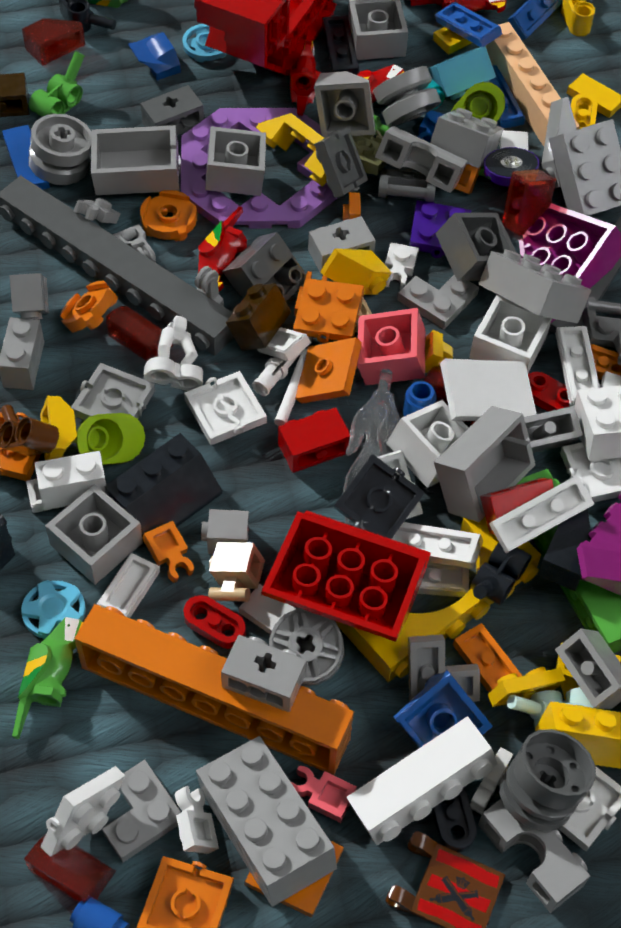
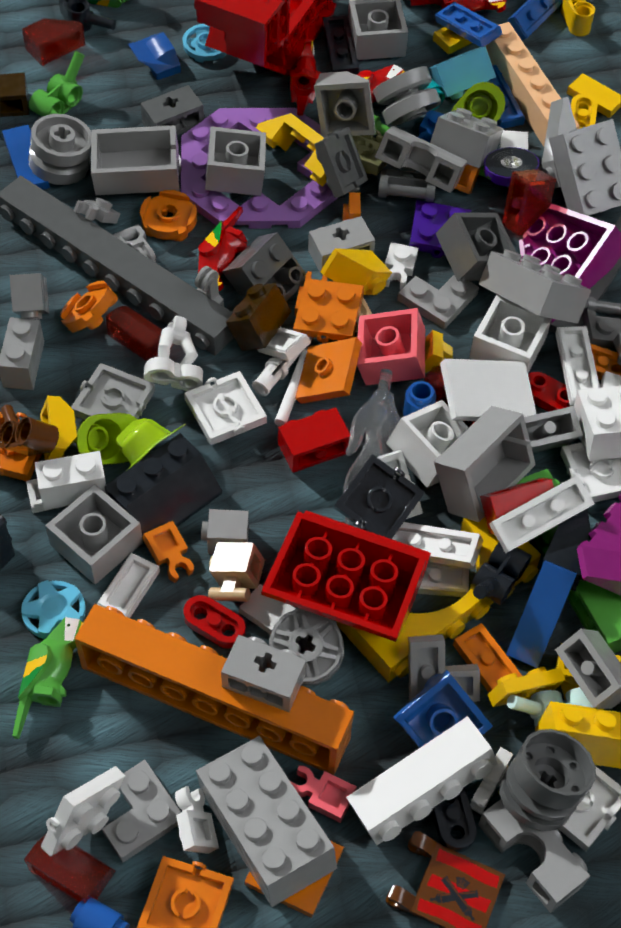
none -> lime piece [116,418,186,471]
none -> blue tile [506,560,577,668]

